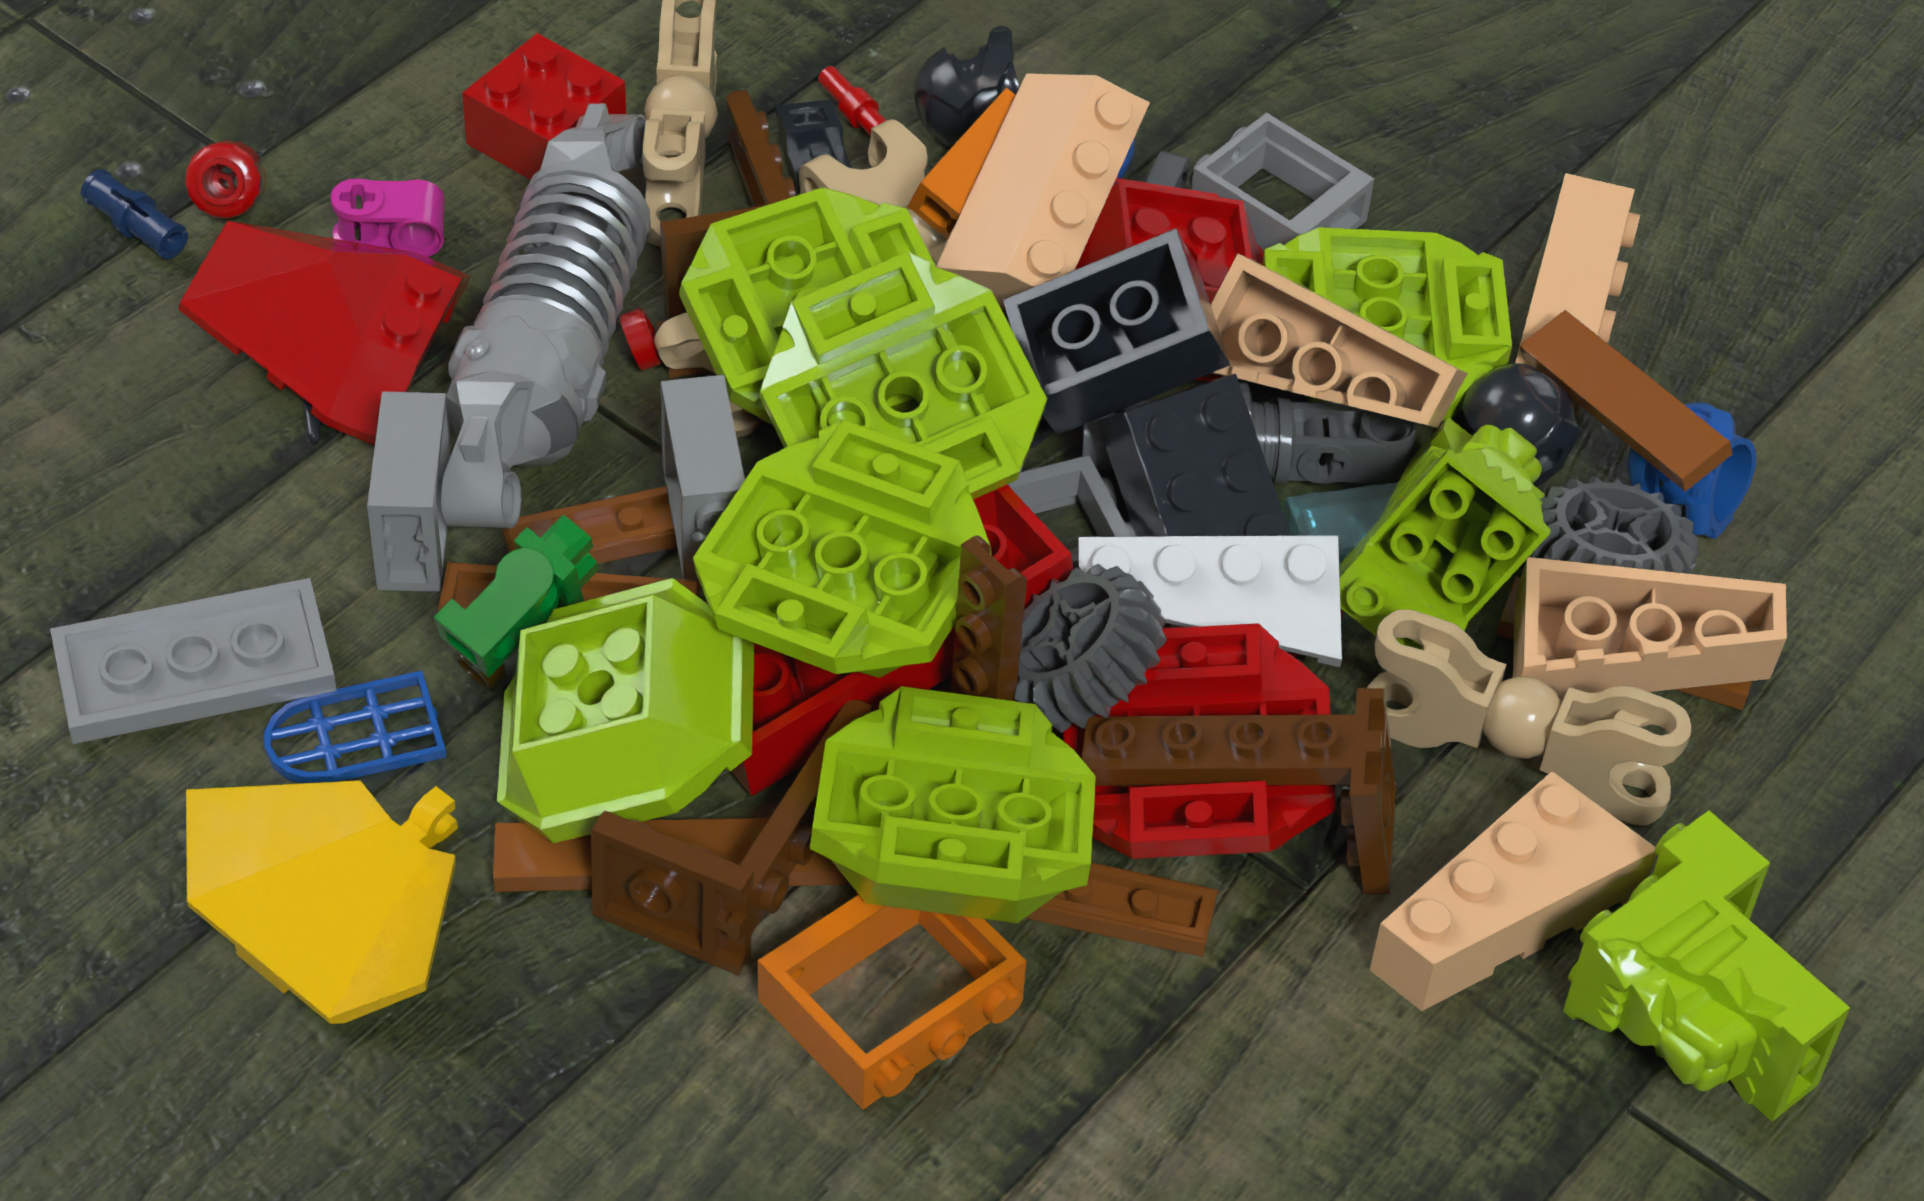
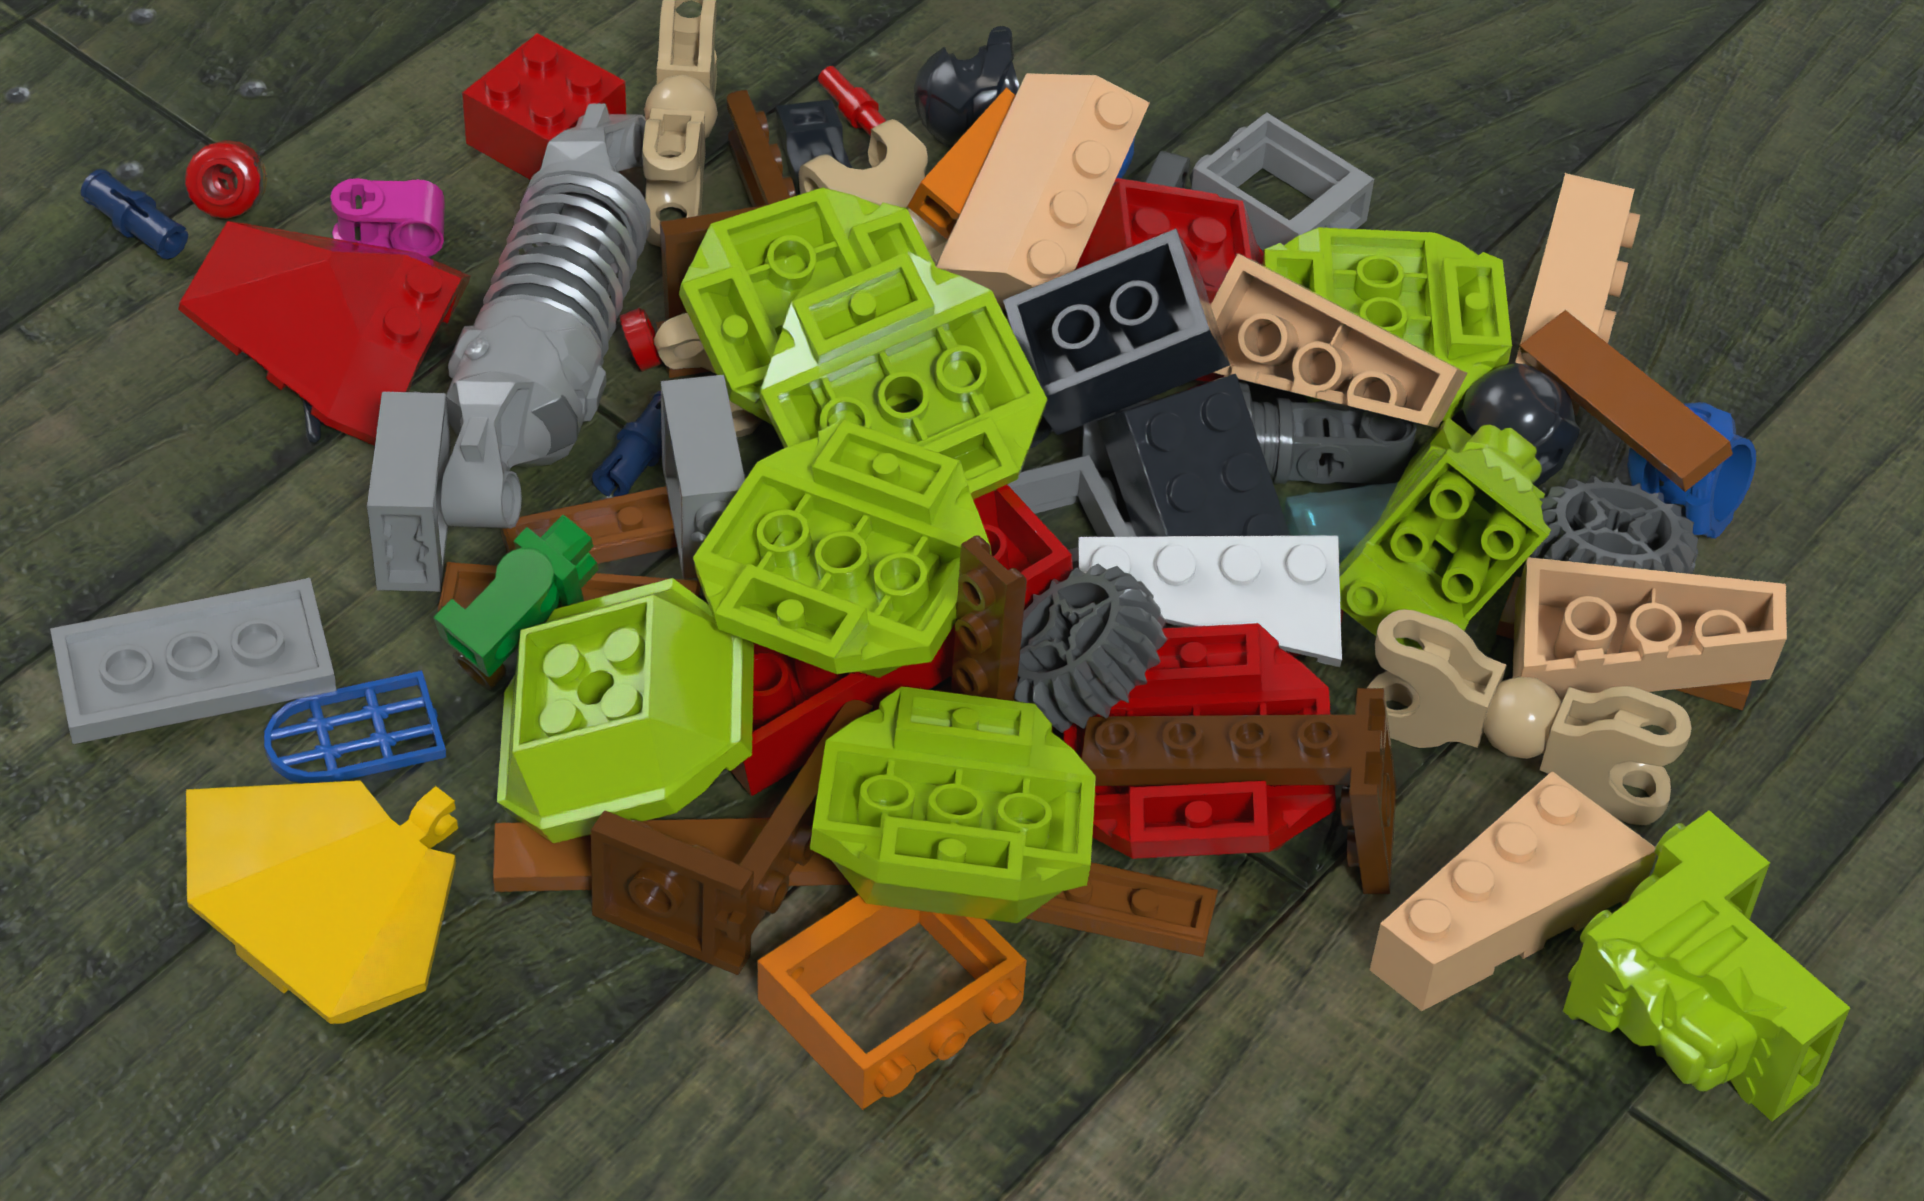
none -> dark blue pin [592,391,662,497]

